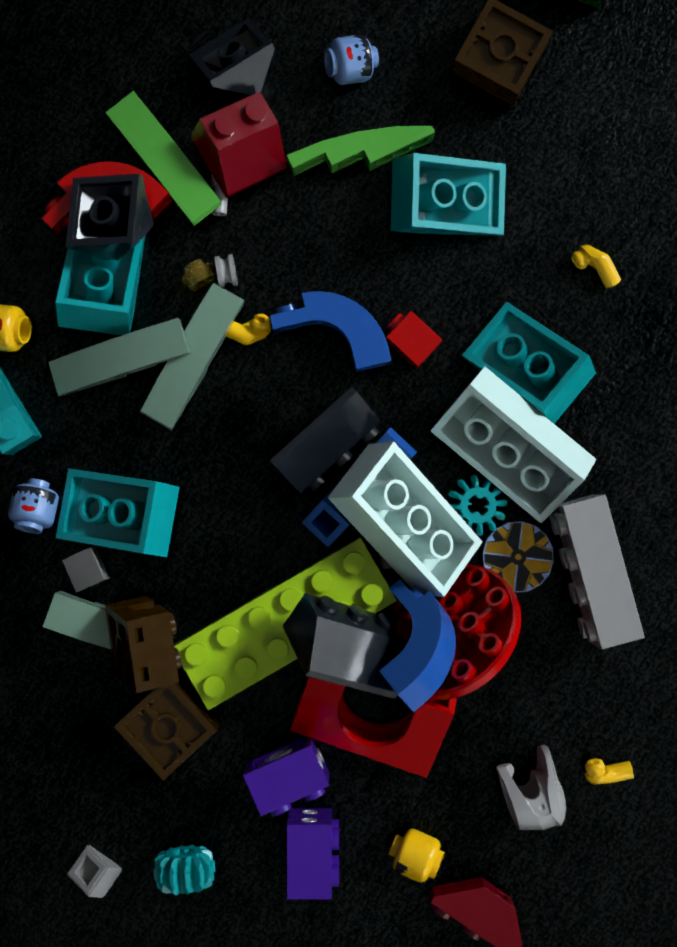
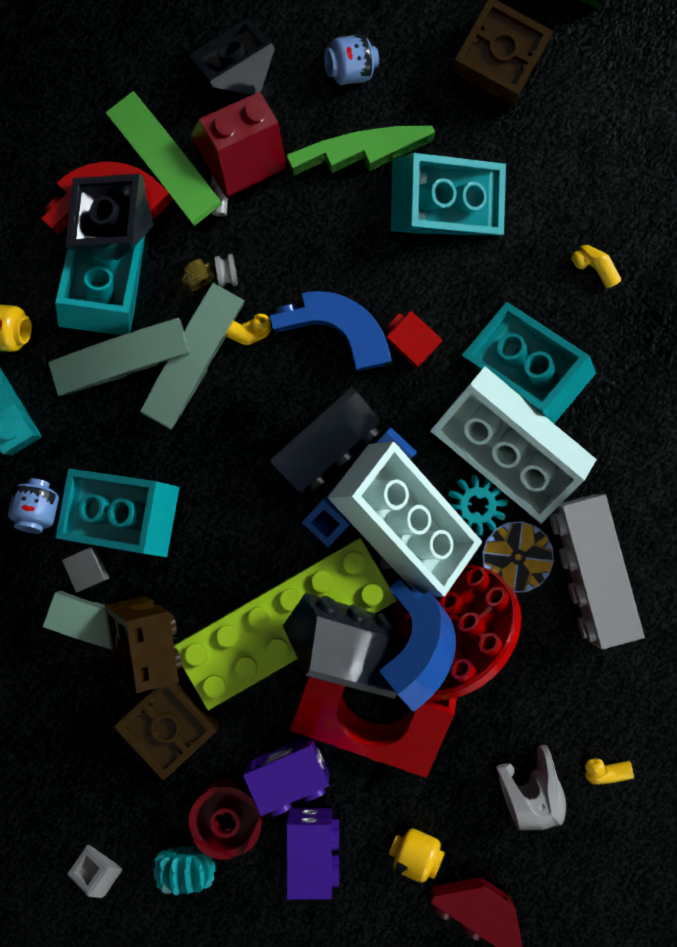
none -> dark red brick [188,778,264,860]

